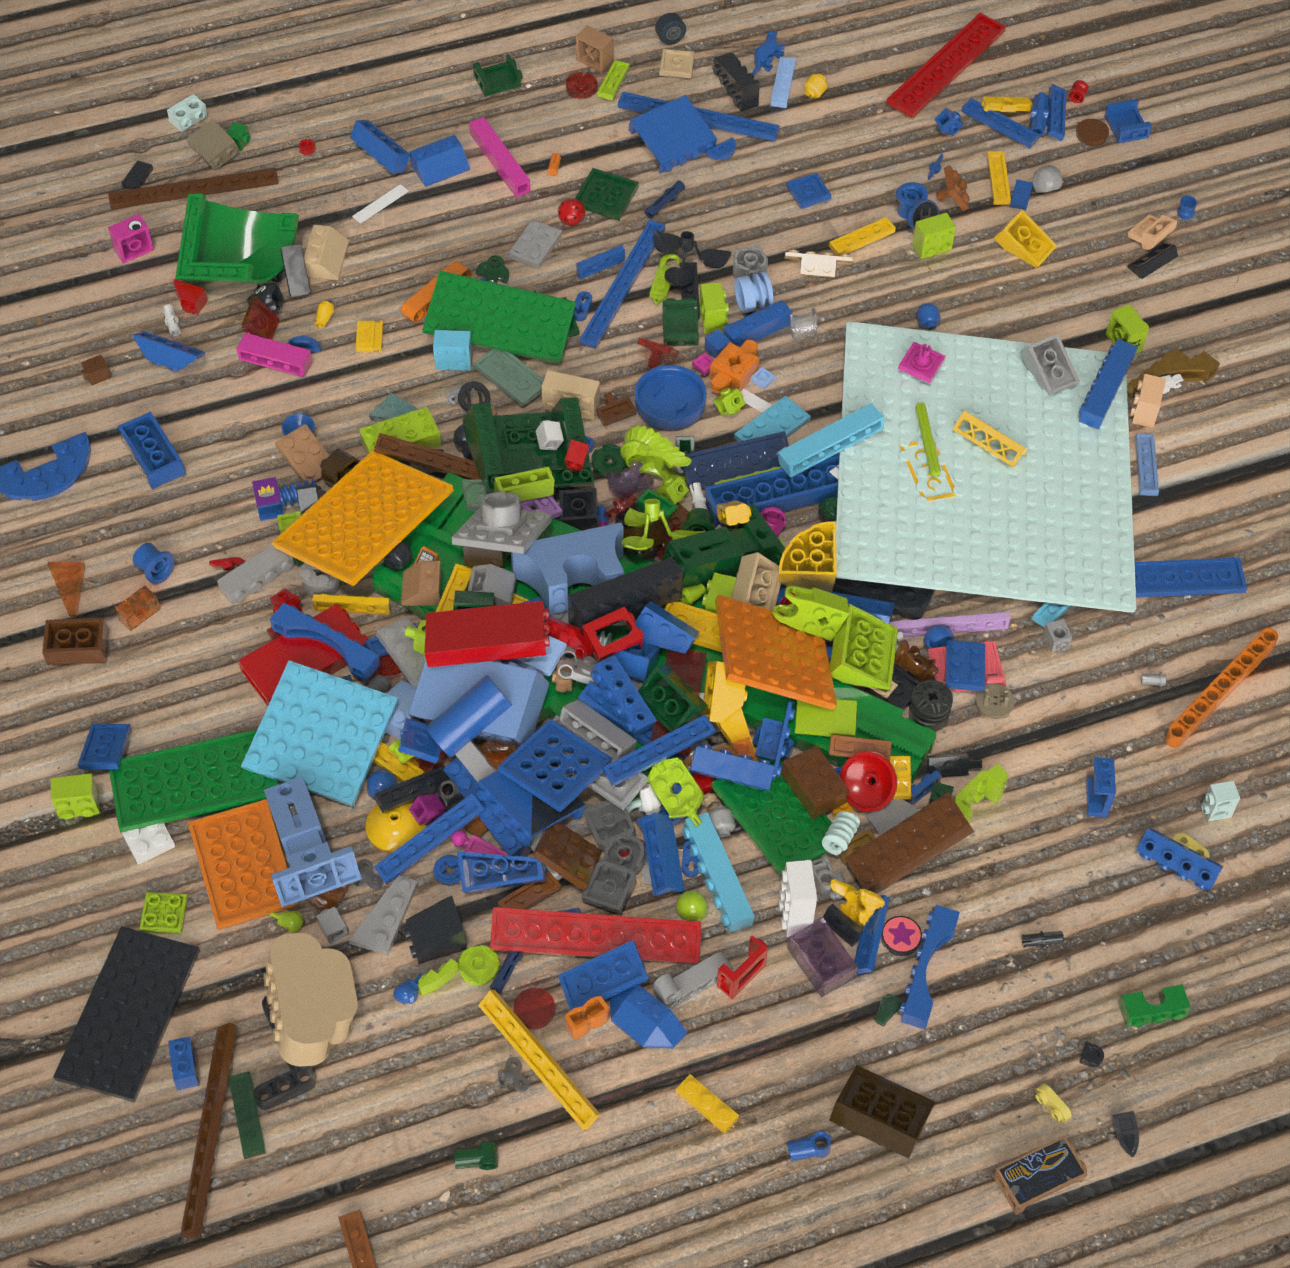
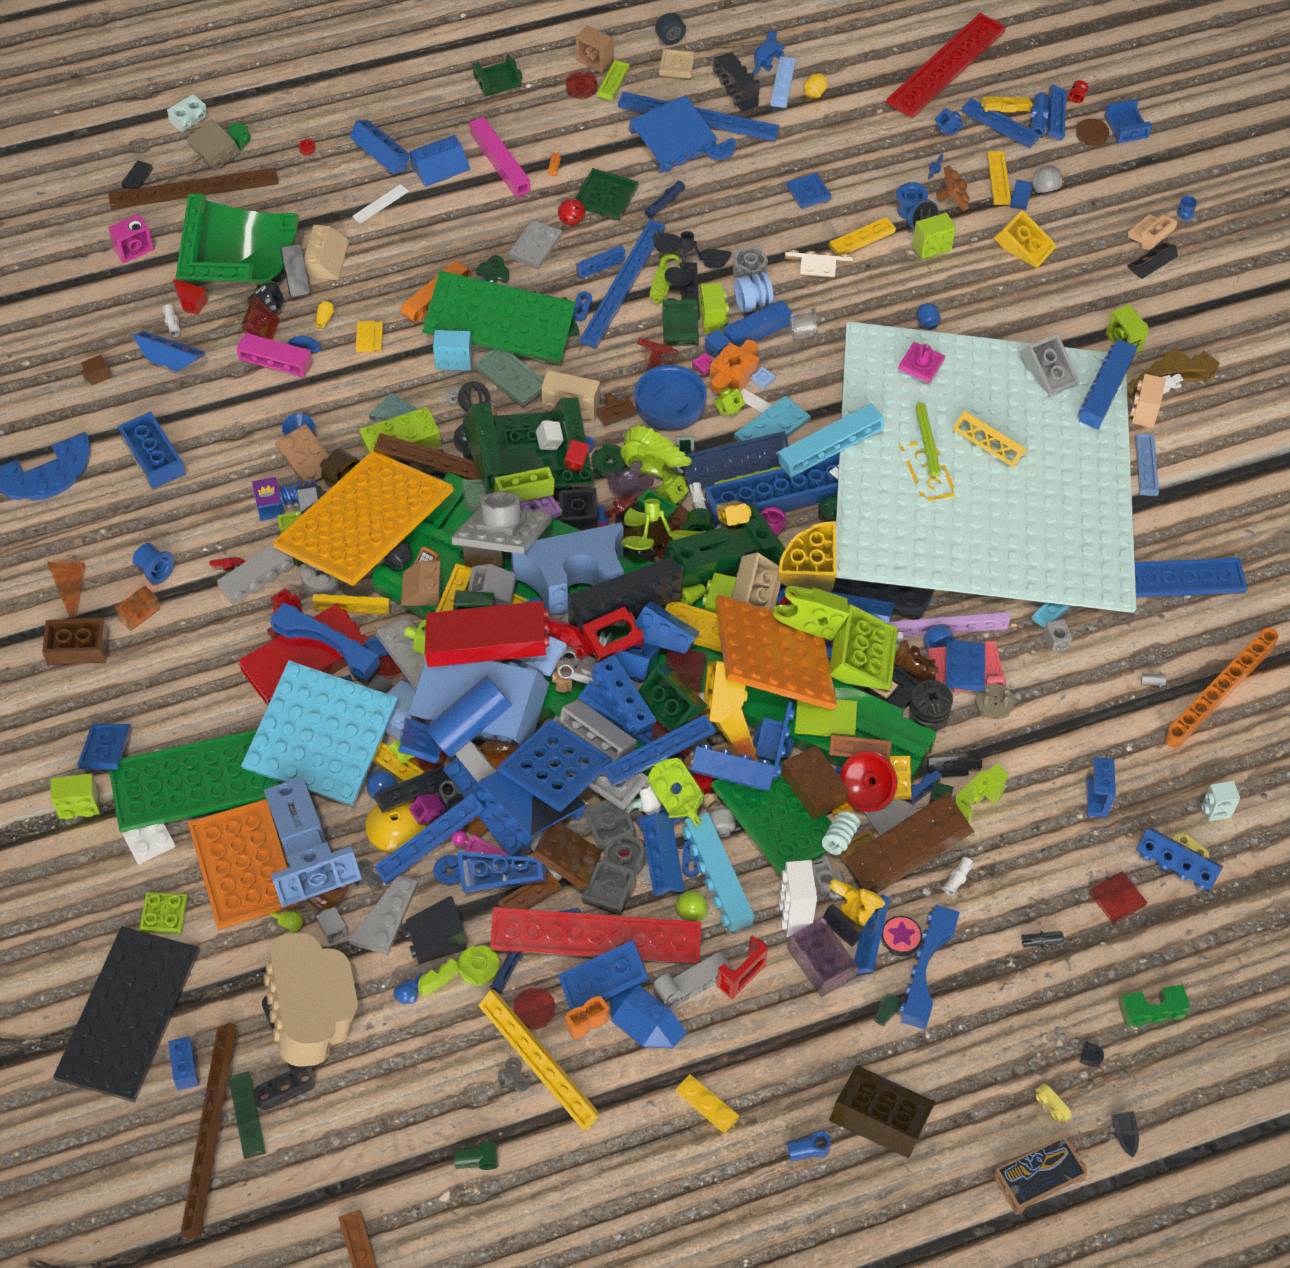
none -> white pin [942,857,974,896]
none -> clear red plate [1089,871,1148,925]

